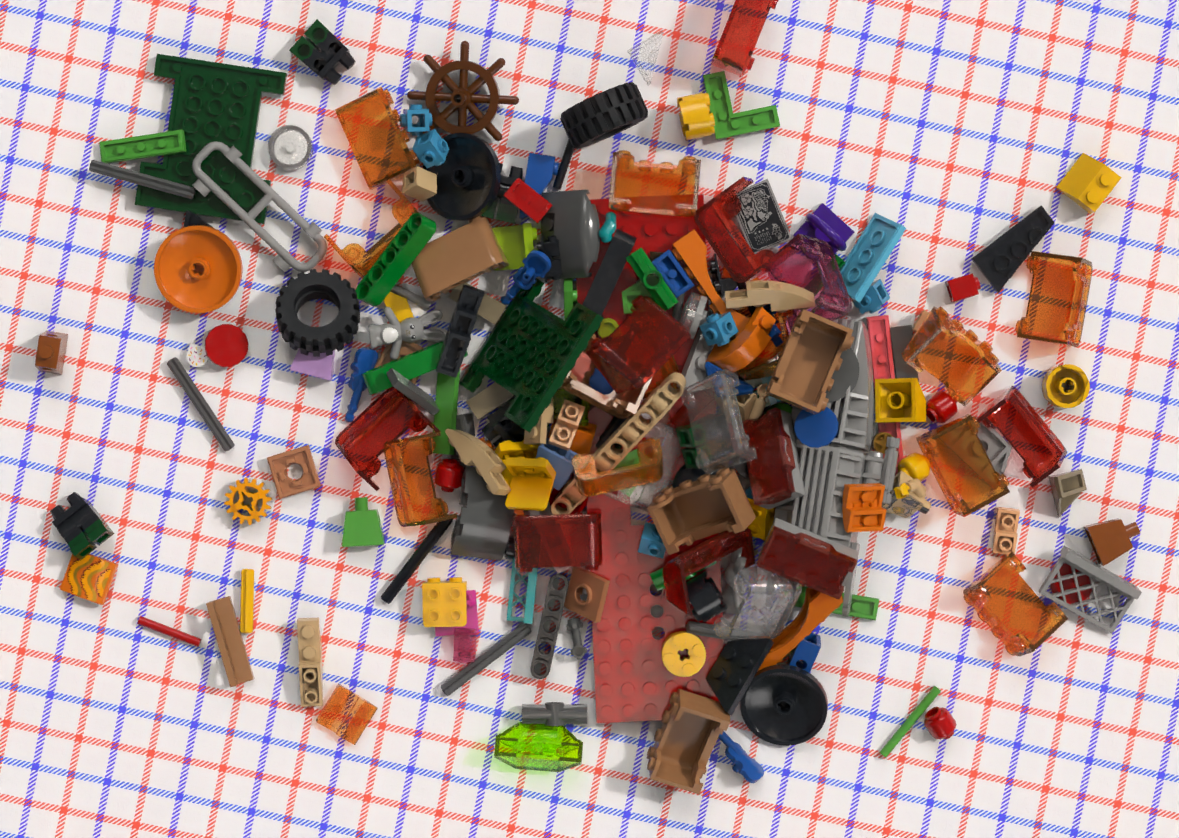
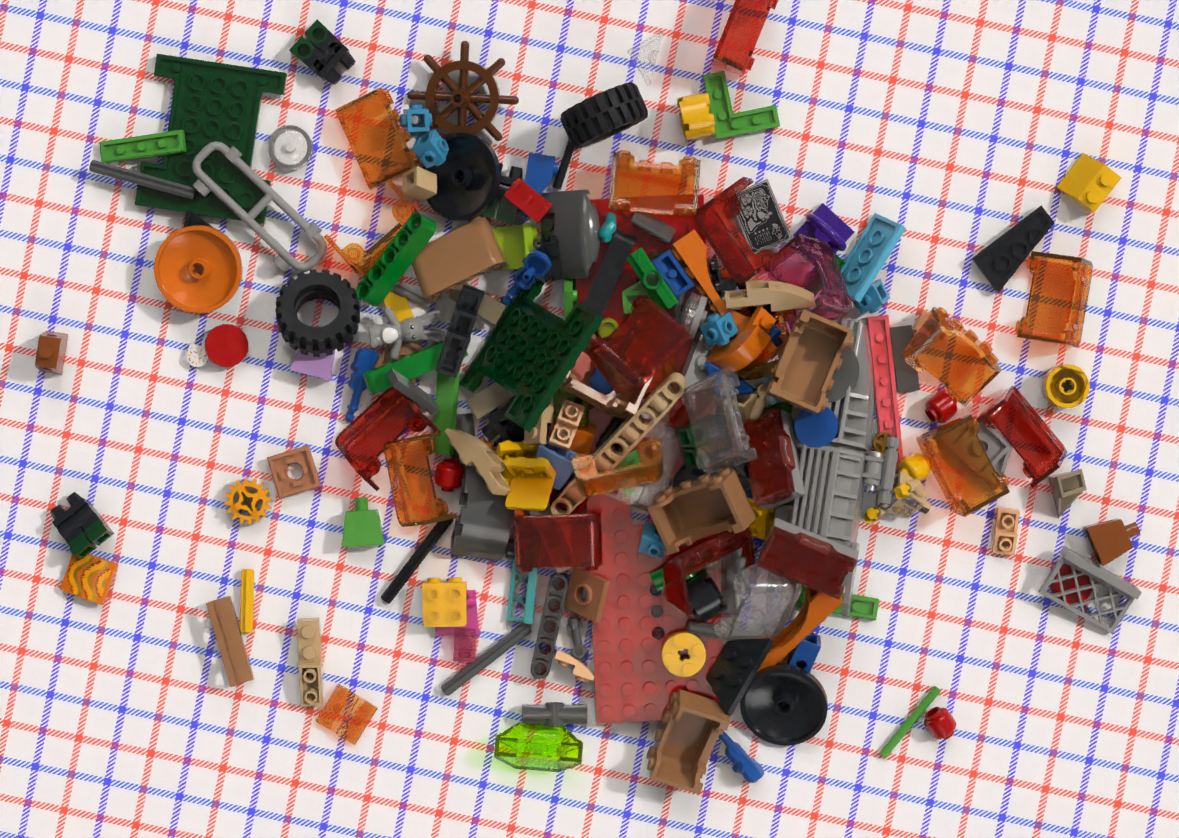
red bar [137,616,202,647] -> none
dark grey axle [167,357,235,451] -> none
orange slope [842,483,887,532] -> none
yellow slope [875,378,926,423] -> none
red brick [945,273,981,302] -> none
clear orange windscreen [963,552,1068,656] -> none
none -> light nougat slope [555,648,594,682]
none -> dark grey slope [631,209,676,243]

